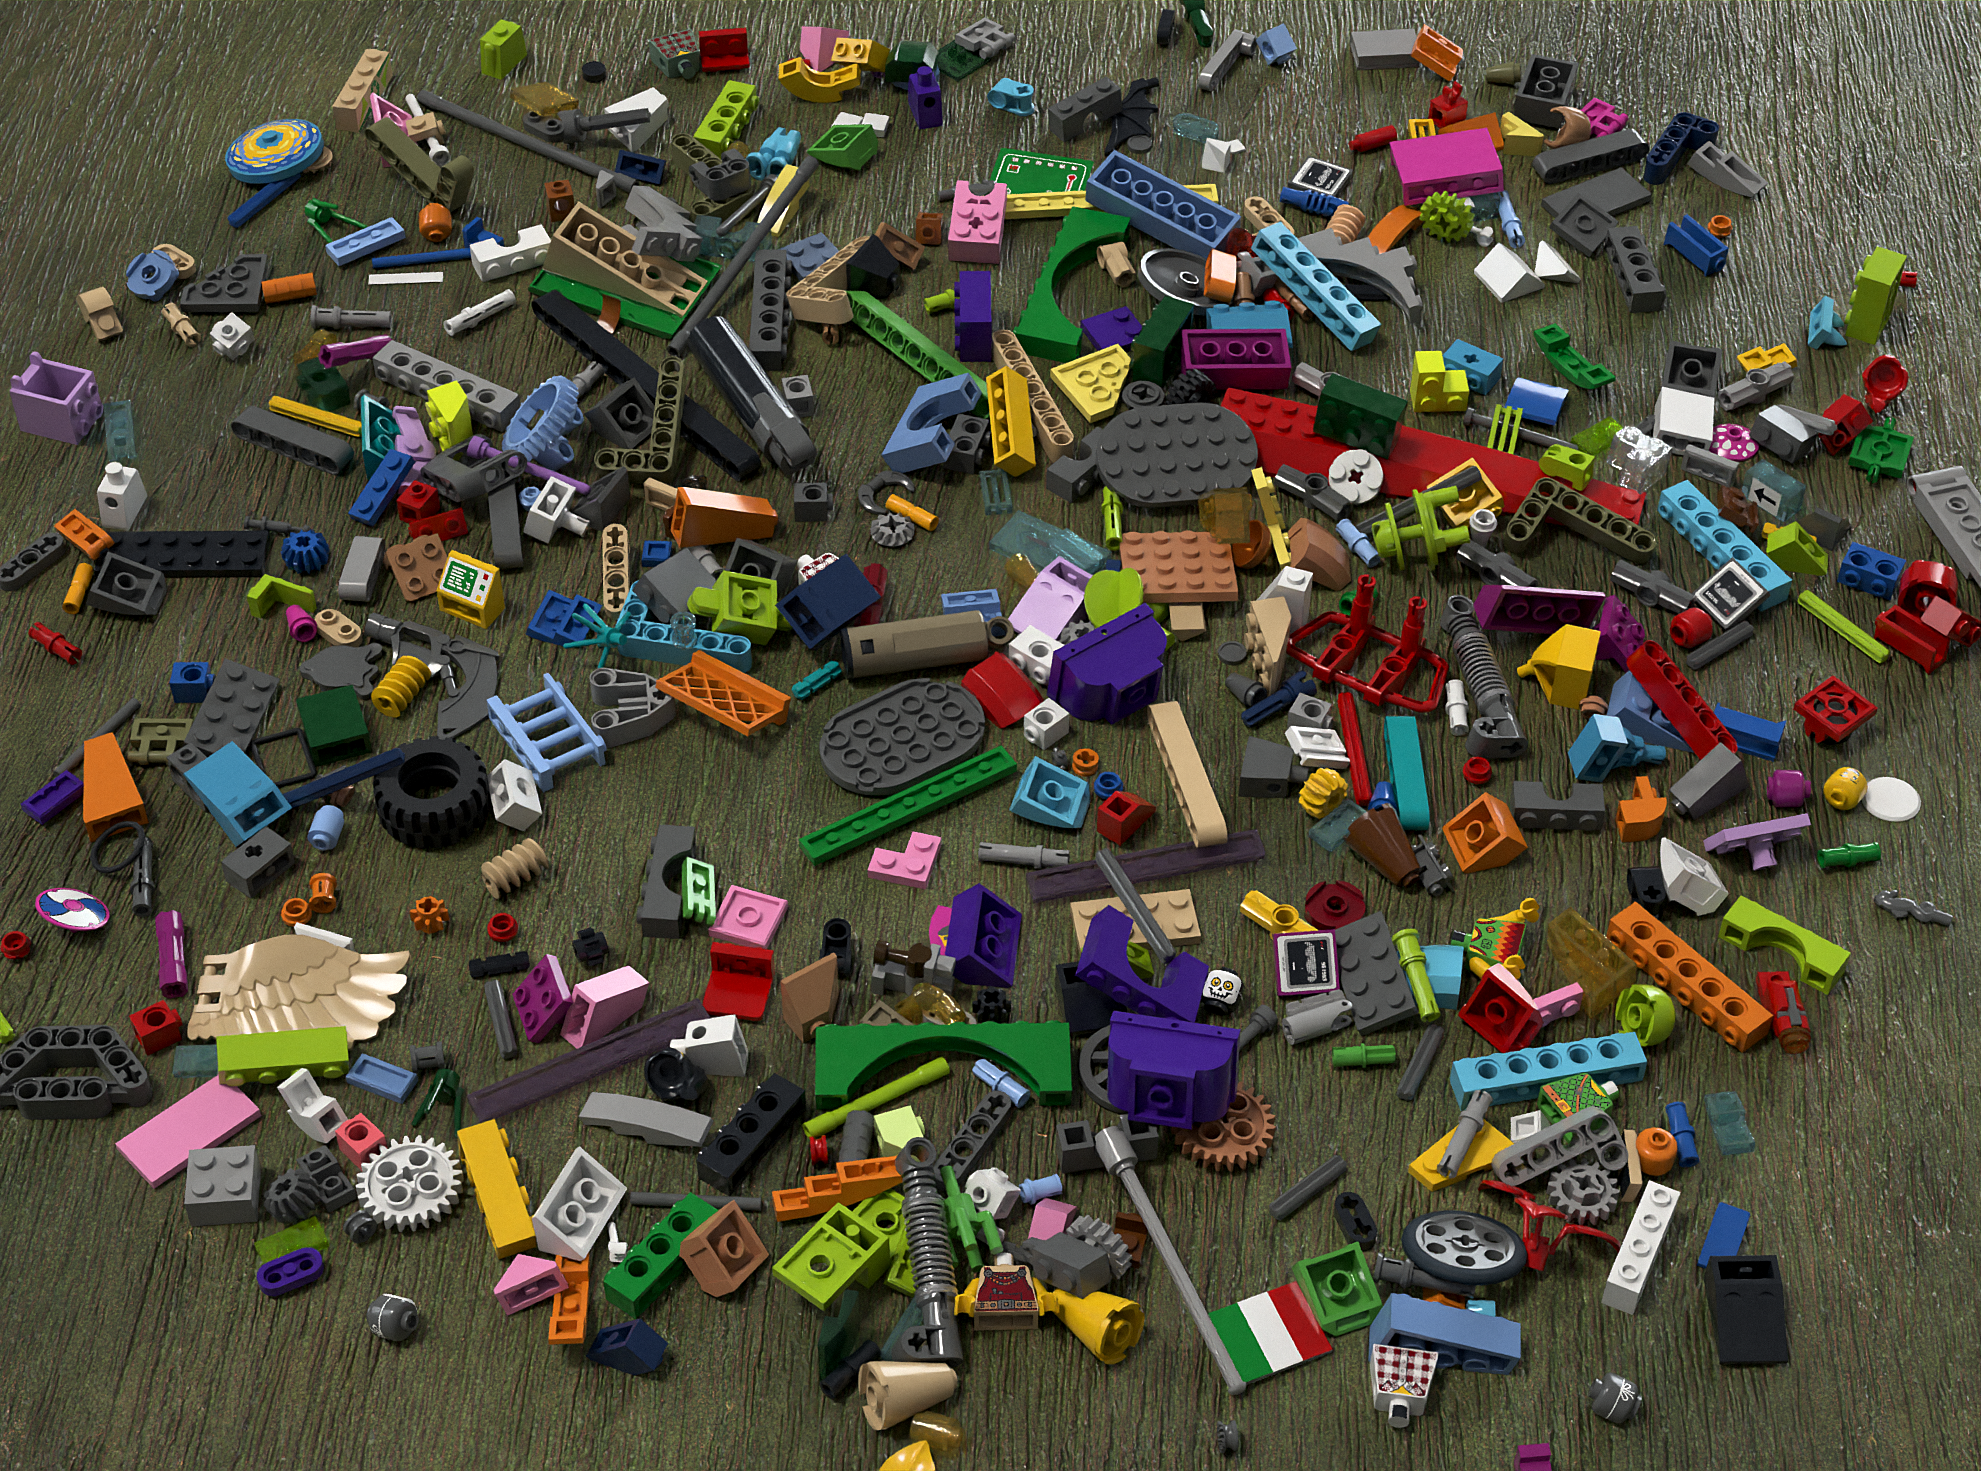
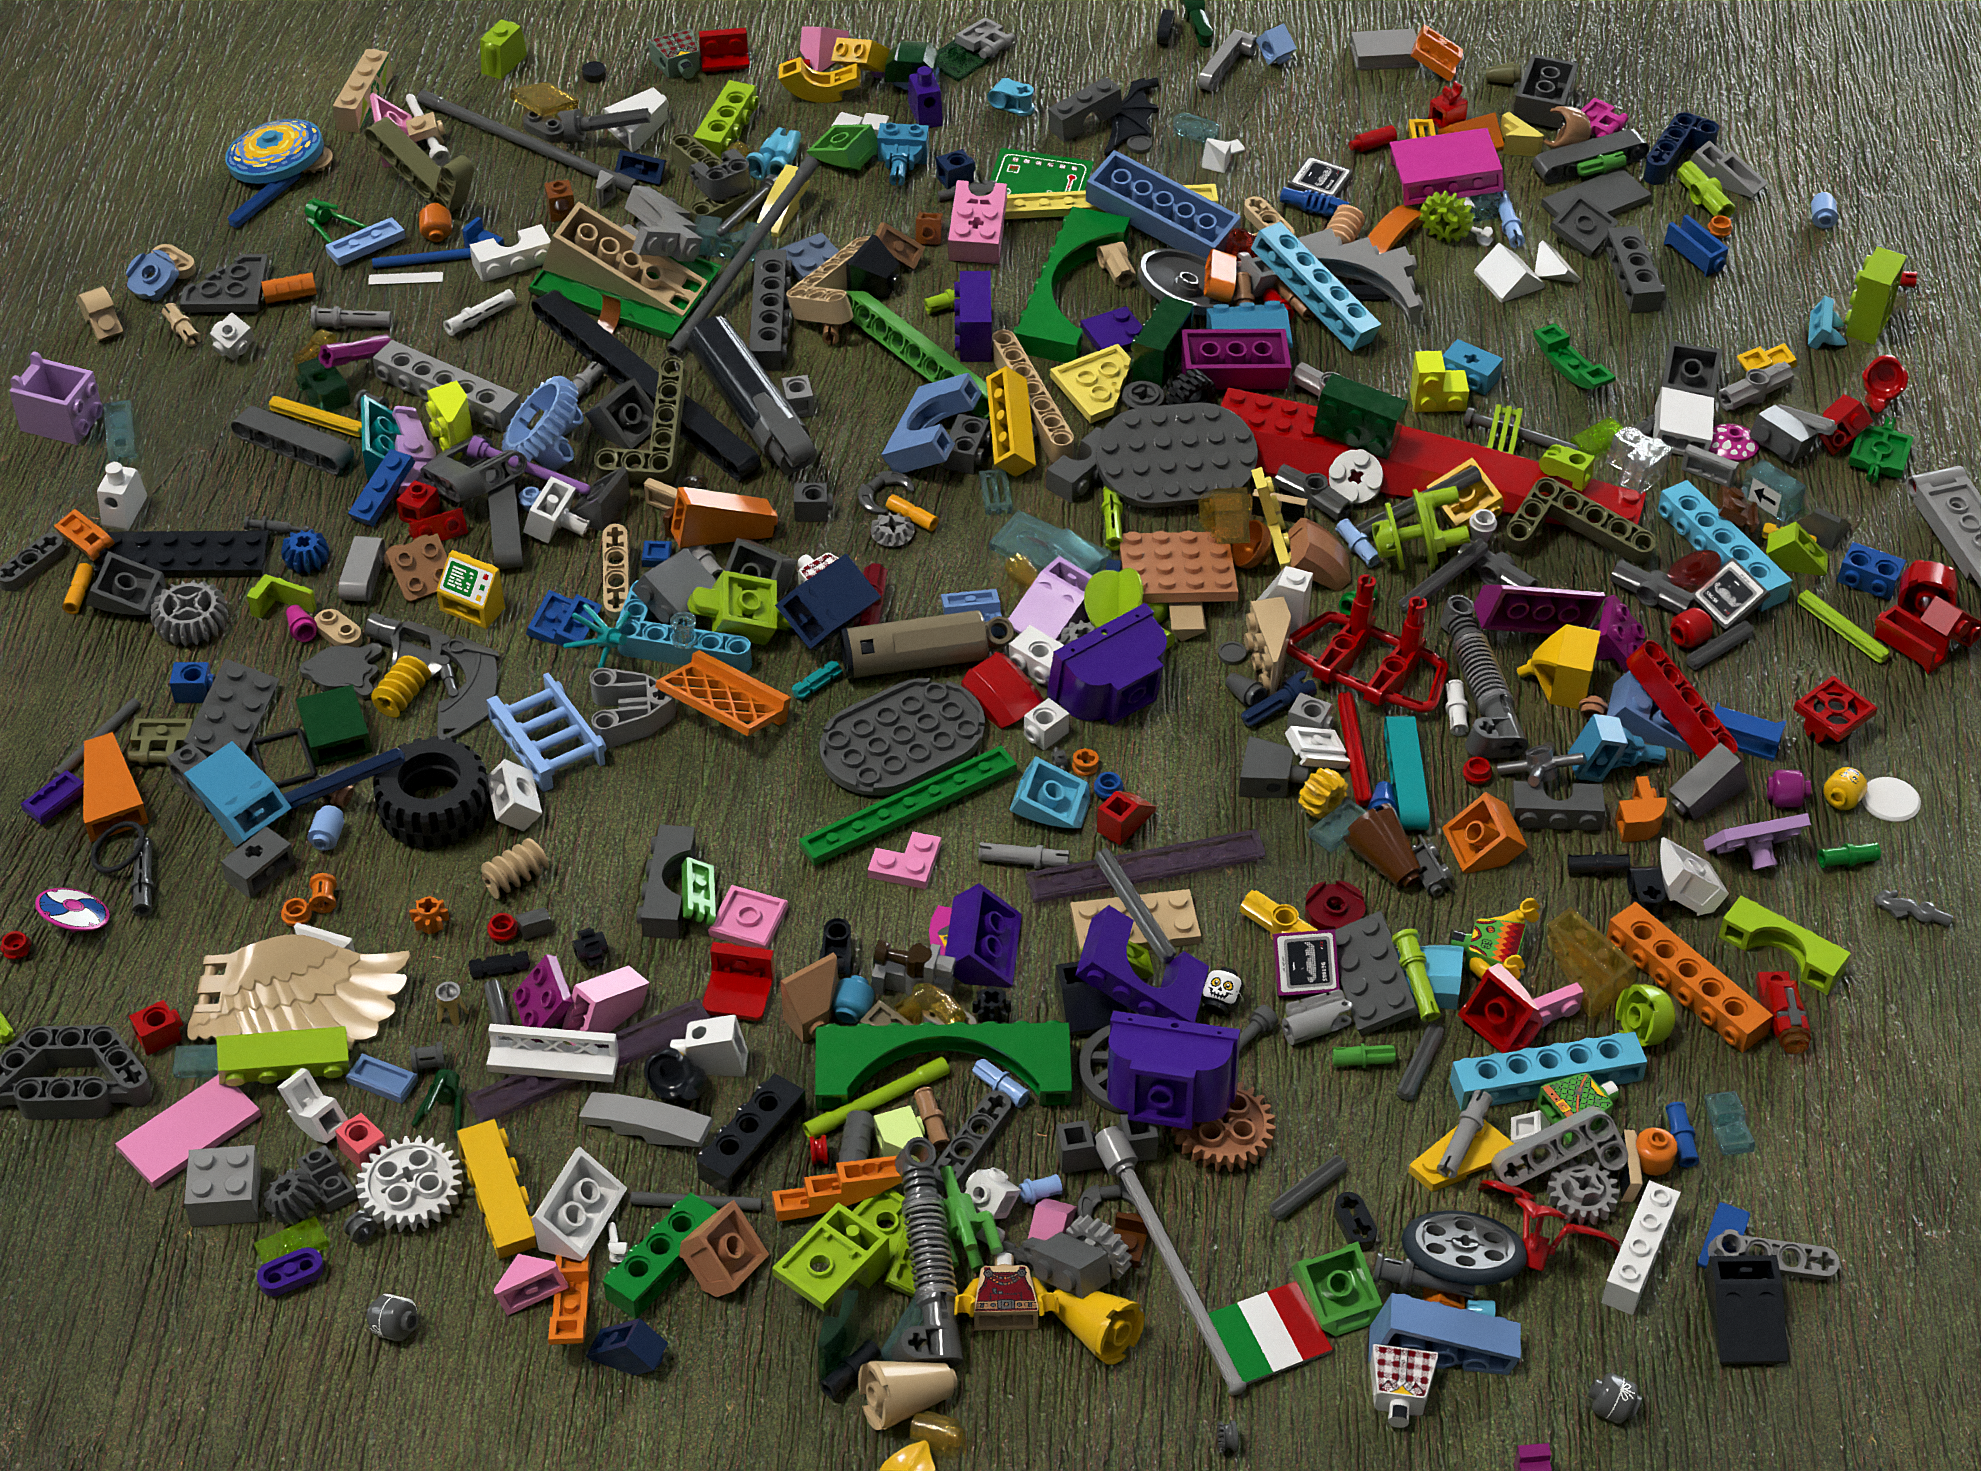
red pin [28,622,82,665] -> none
magenta axle [155,910,188,999] -> none
tan beam [1147,701,1228,848] -> none
blue slope [1504,377,1569,426] -> none
none -> light grey gear [151,579,229,647]
none -> piece [435,982,469,1026]
none -> white fence [486,1024,619,1082]
none -> dark grey slope [515,907,553,940]
none -> dark azure head [832,975,875,1024]
none -> dark azure brick [877,122,929,186]
none -> medium nougat pin [913,1087,951,1151]
none -> dark blue brick [936,149,976,189]
none -> dark grey piece [1078,1181,1140,1218]
none -> black tile [1251,489,1308,523]
none -> dark grey axle [1398,538,1488,614]
none -> flat silver bar [1497,741,1586,787]
none -> black pin [1567,852,1630,876]
none -> bright green axle [1577,151,1626,176]
none -> clear red dish [1667,550,1722,587]
none -> lime piece [1676,161,1736,218]
none -> light grey beam [1708,1229,1840,1280]
none -> light blue brick [1811,192,1838,228]

